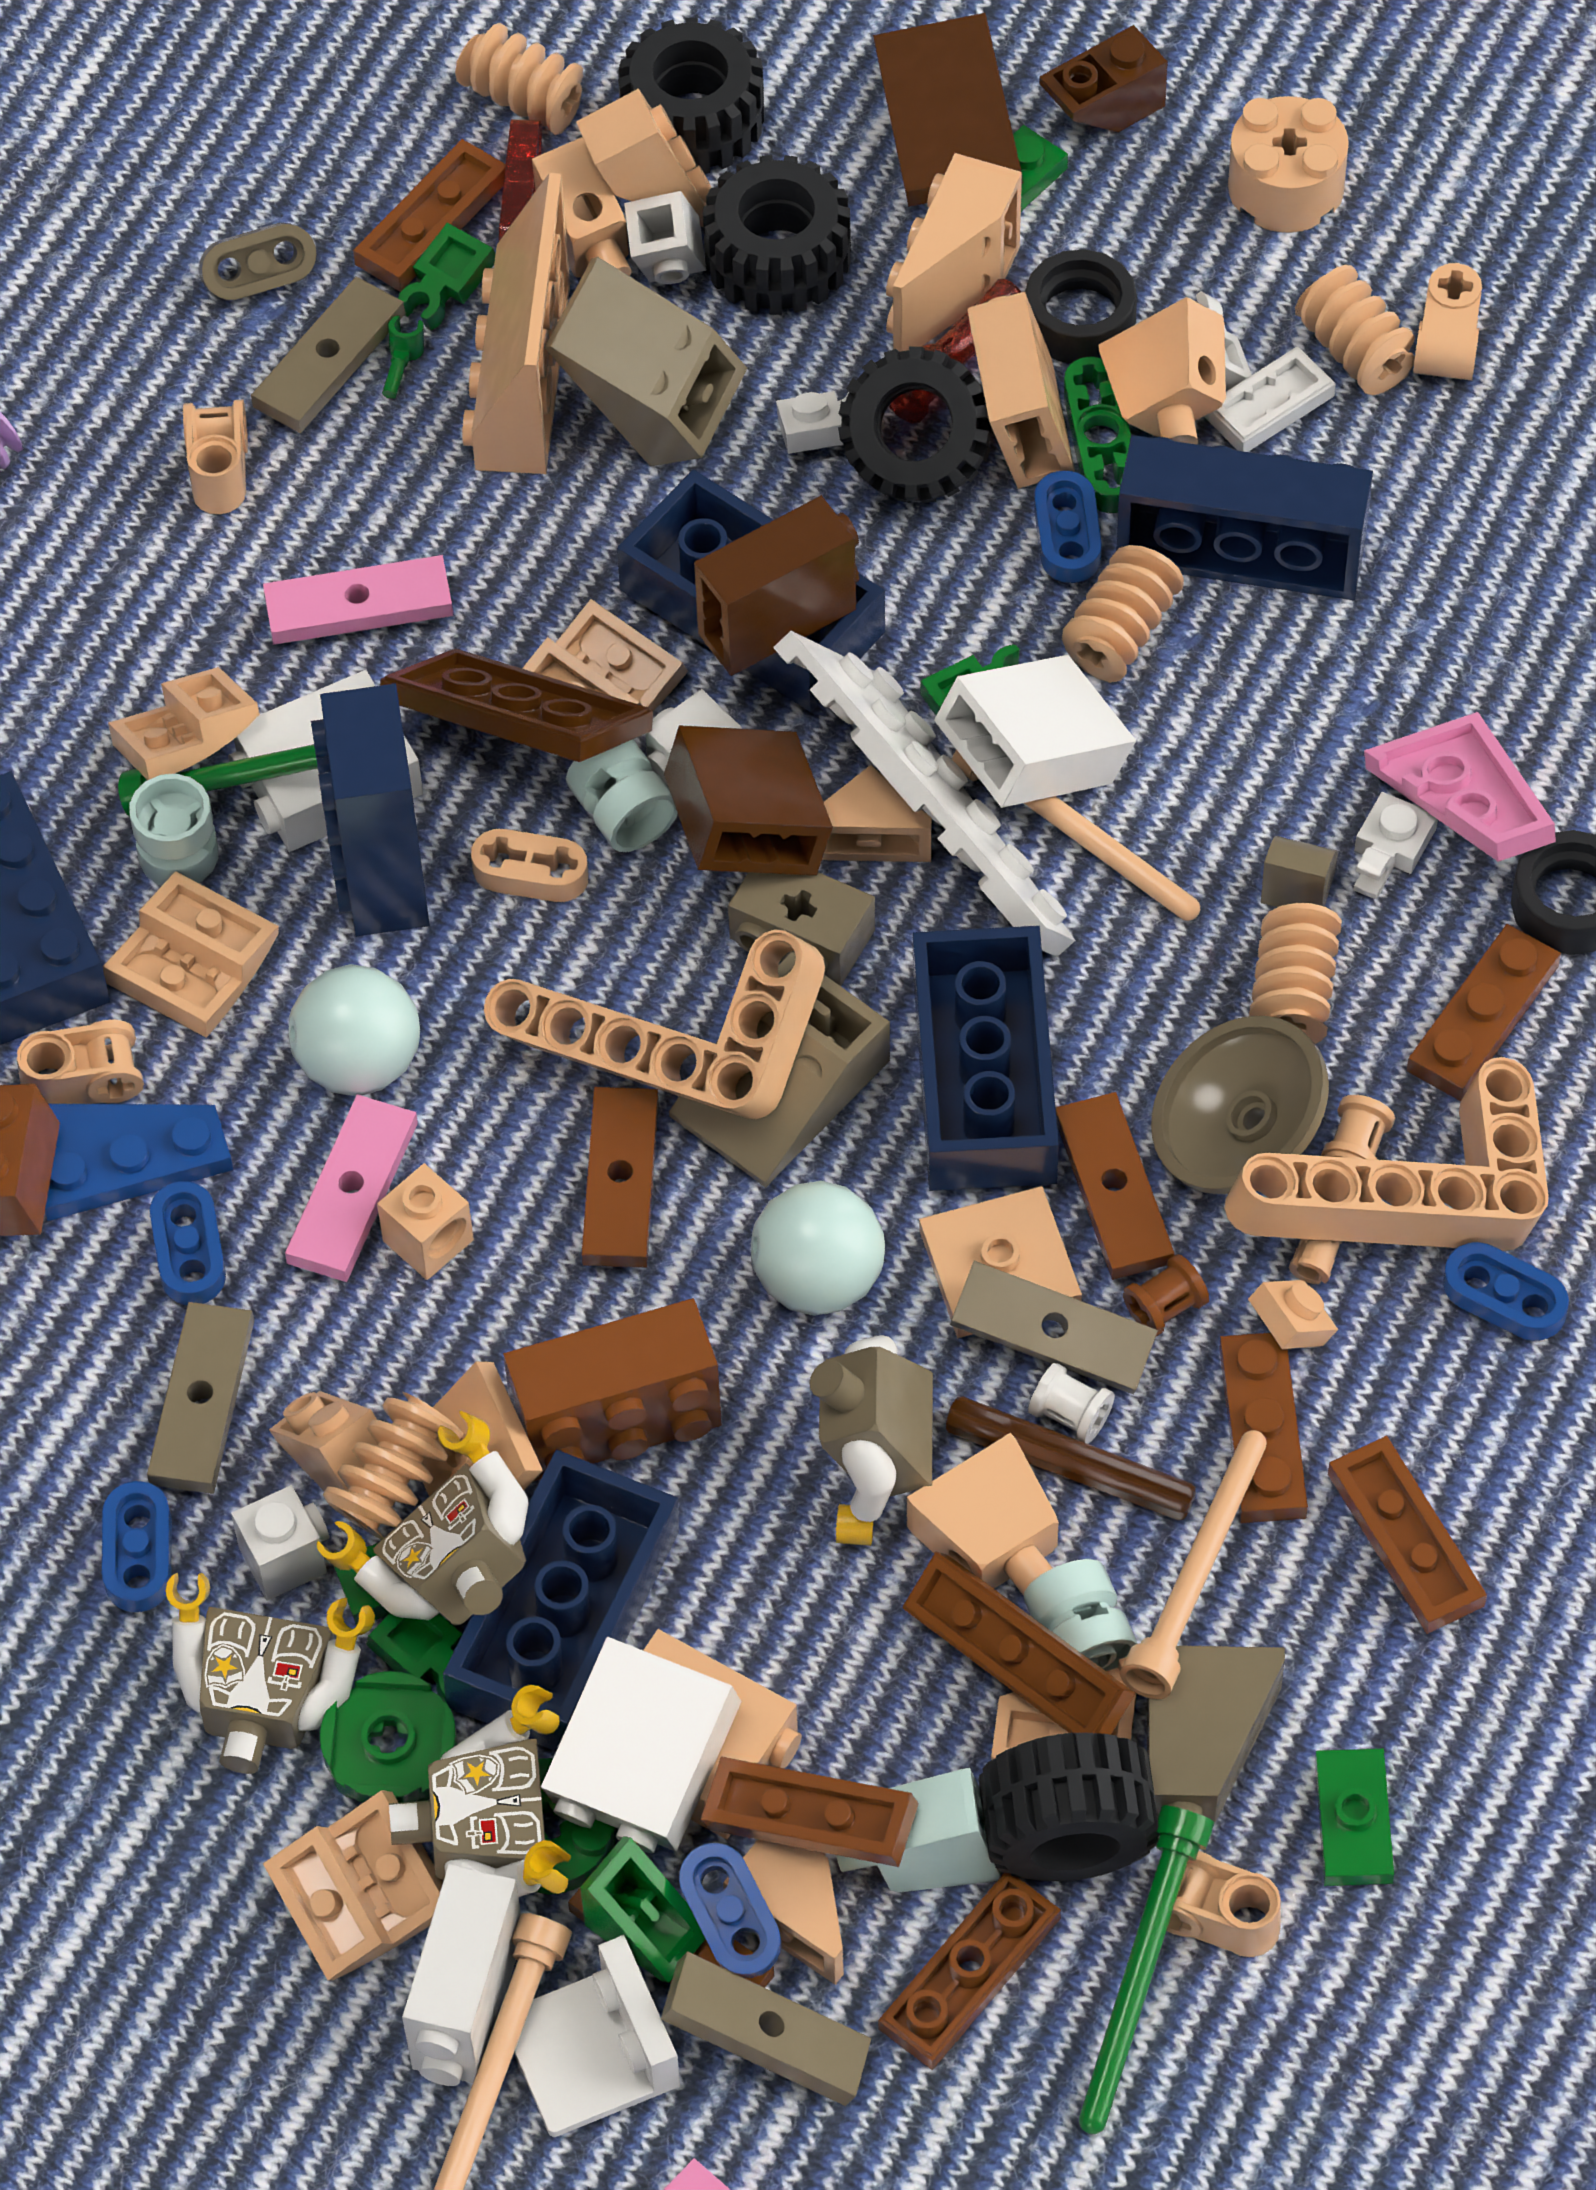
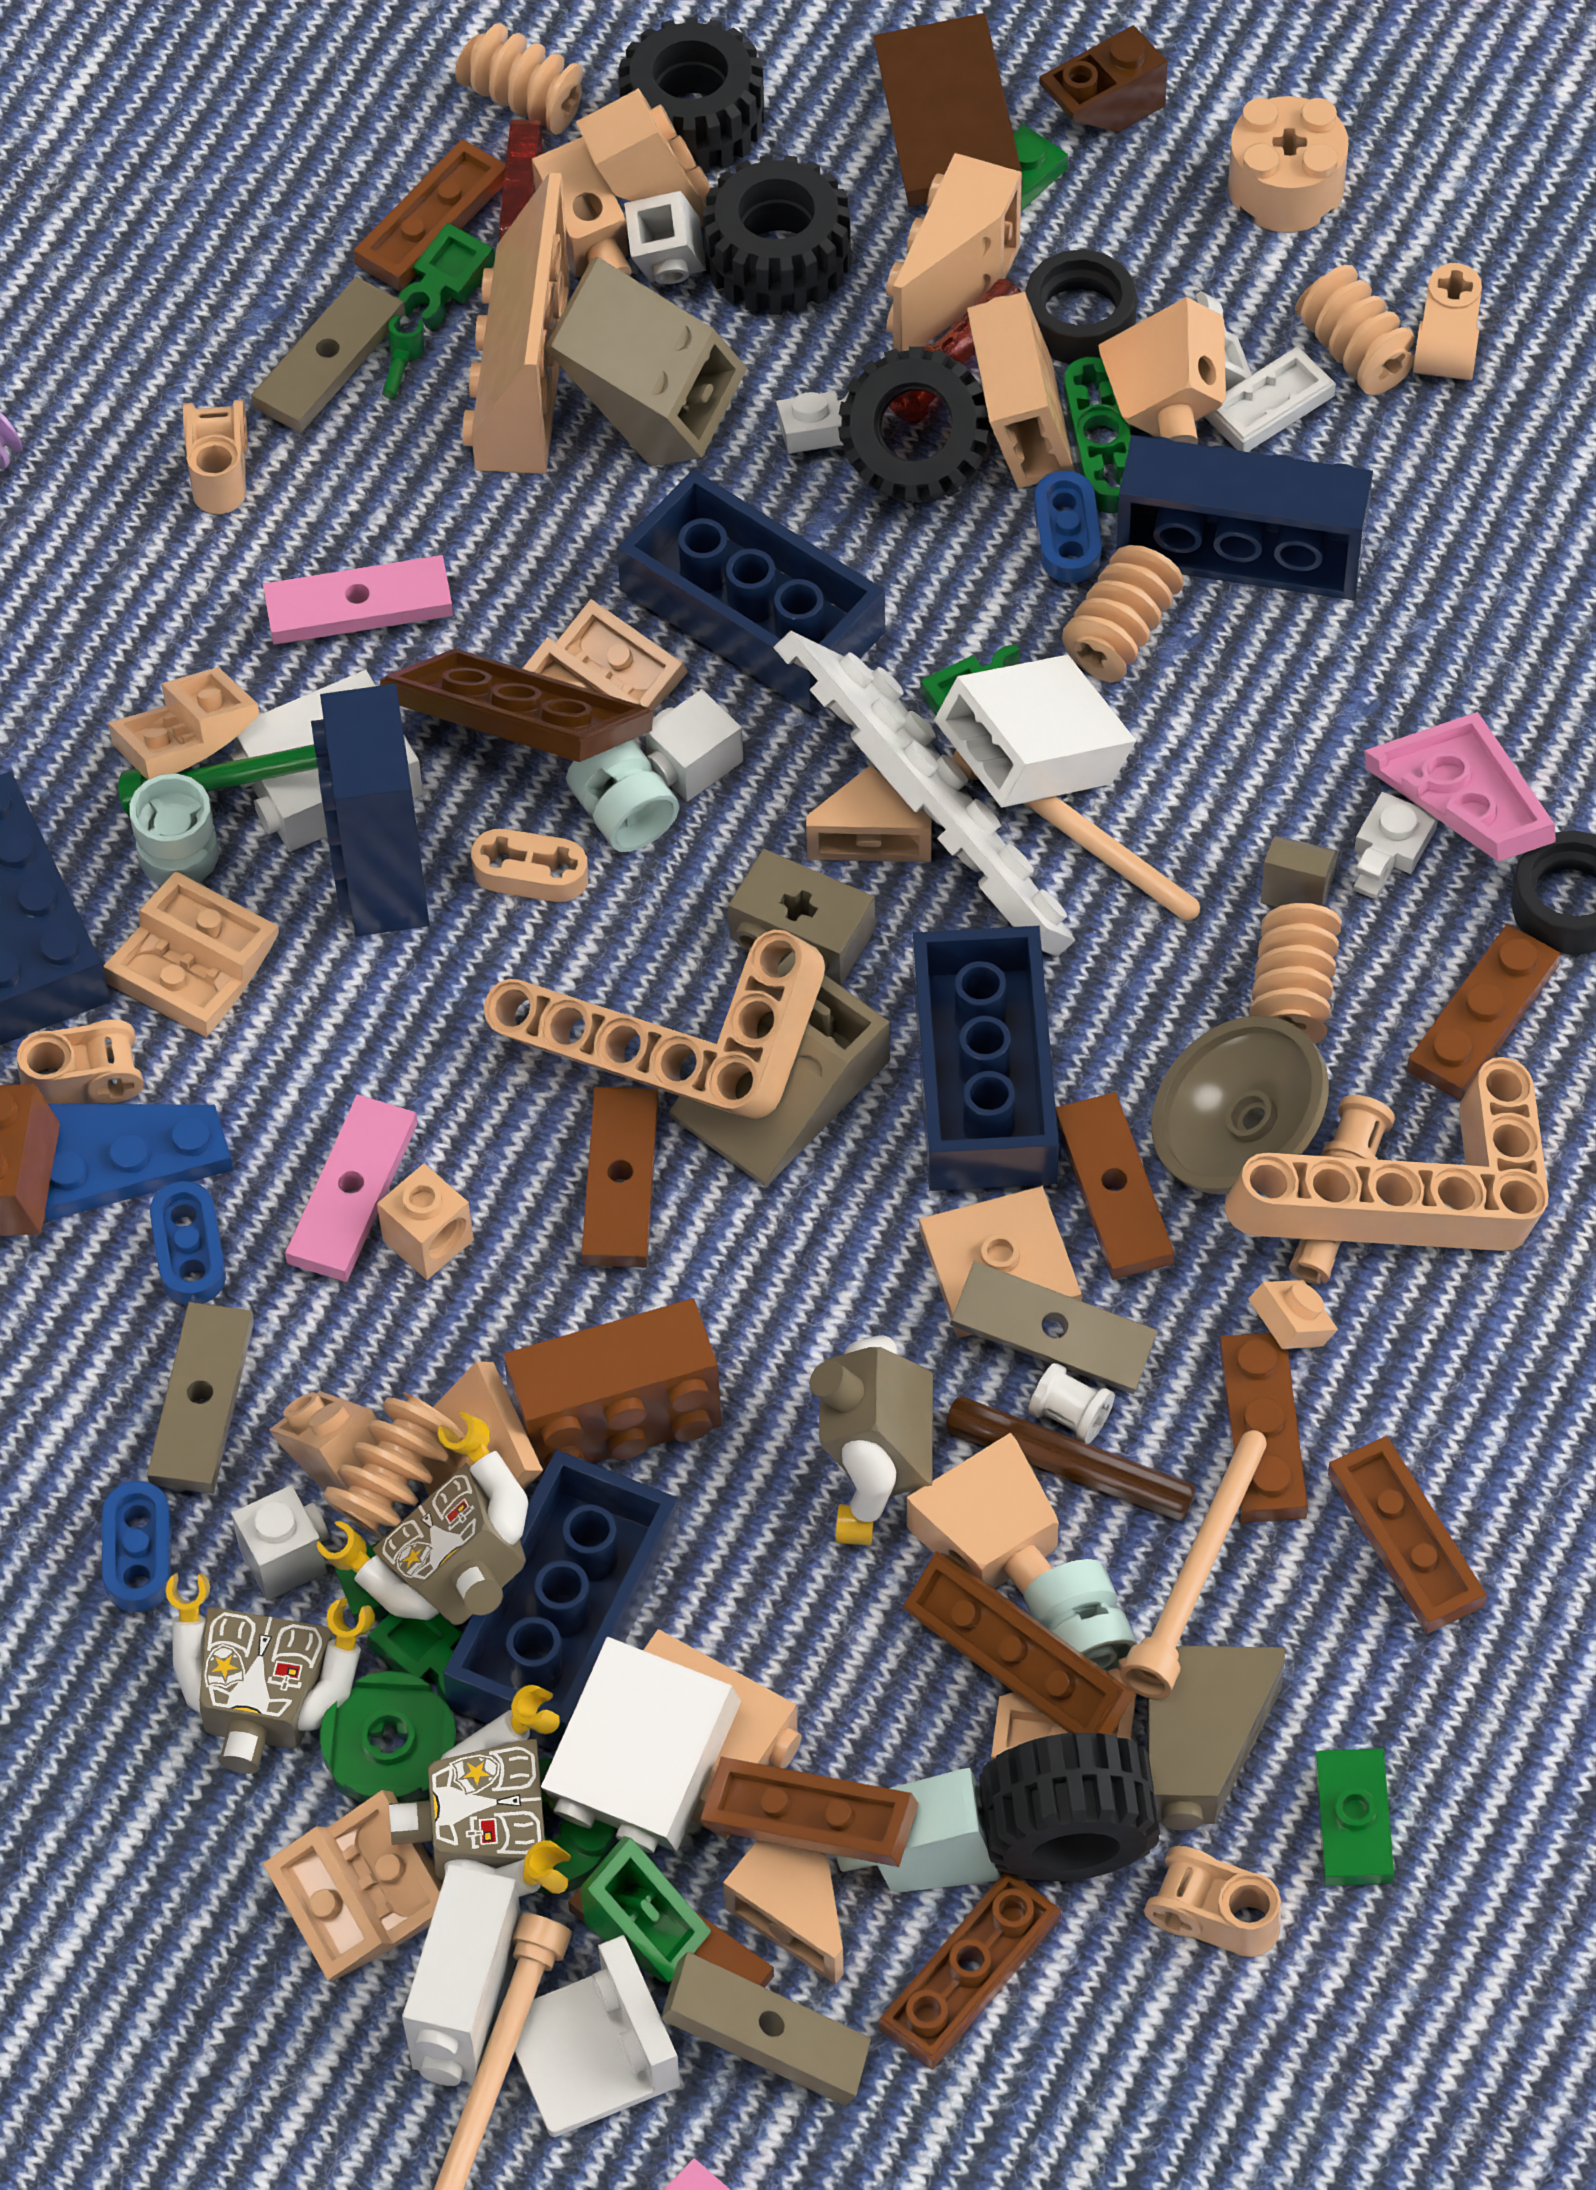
dark tan plate [199,222,316,300] -> none
light aqua piece [289,964,420,1096] -> none
reddish brown brick [664,725,833,876] -> none
blue plate [679,1843,781,1978] -> none
reddish brown brick [694,495,860,676] -> none
light aqua piece [751,1181,885,1316] -> none
green piece [1079,1805,1215,2135] -> none
dark orange bush [1123,1254,1209,1337] -> none
blue plate [1443,1242,1569,1341] -> none

